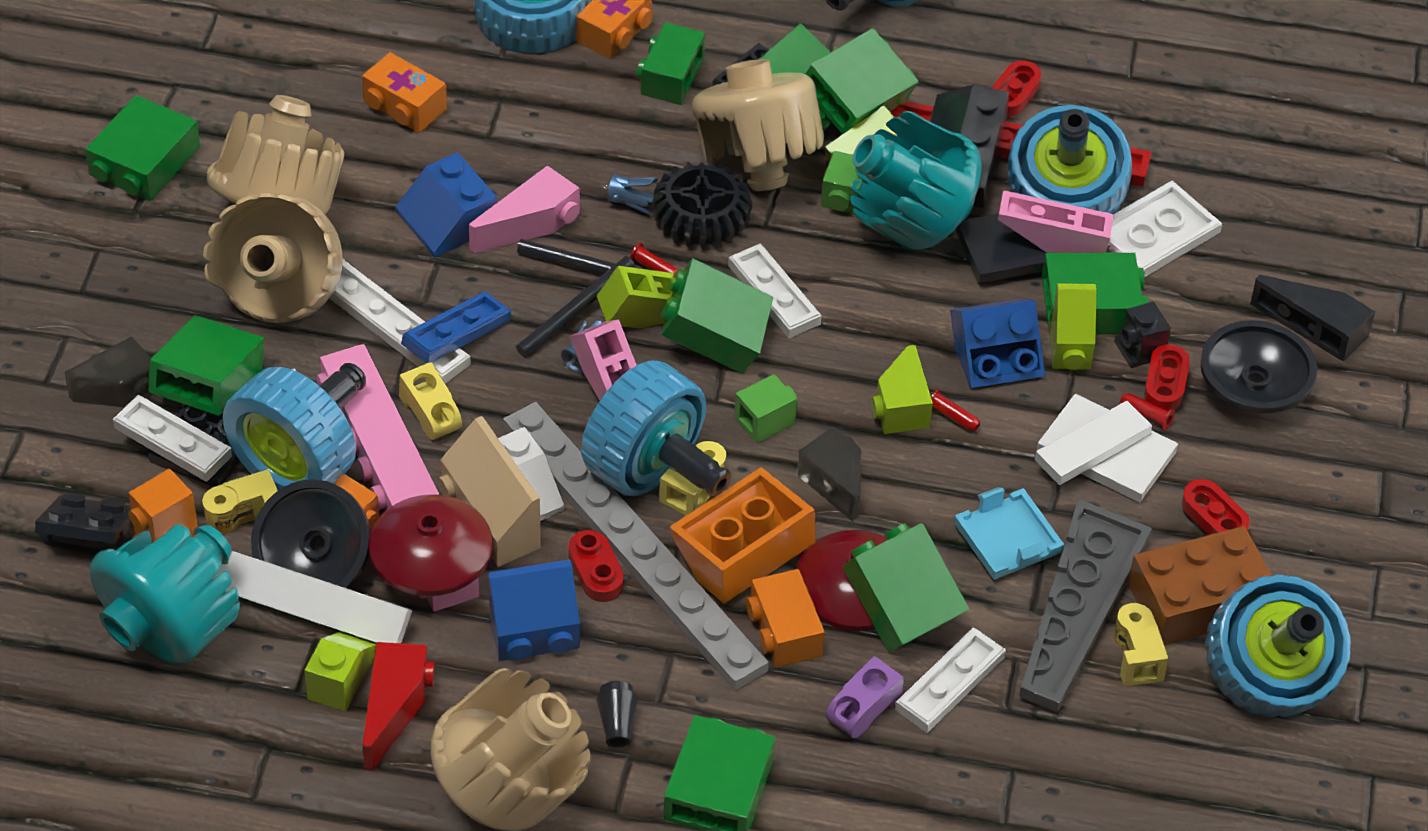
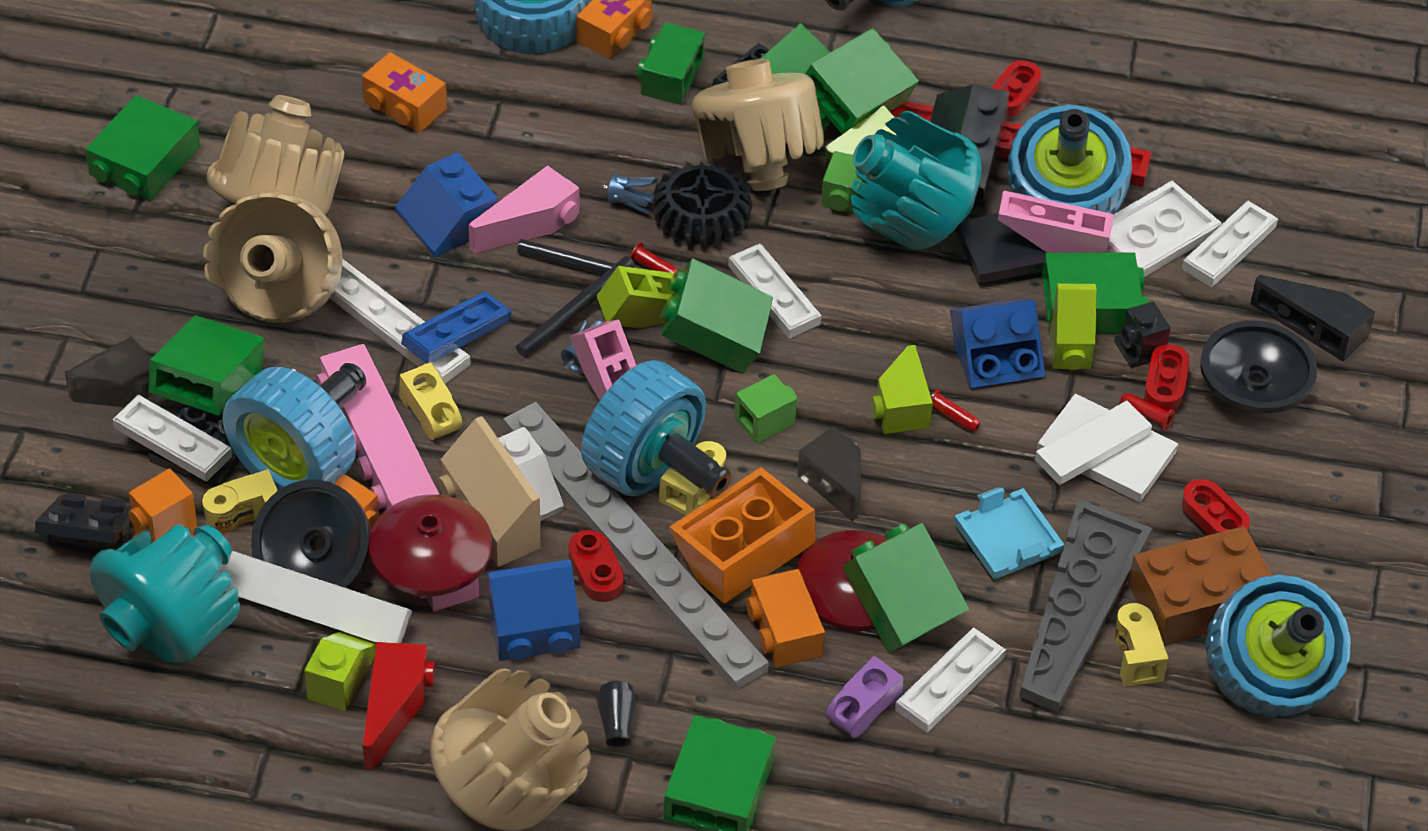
none -> white tile [1182,201,1278,288]

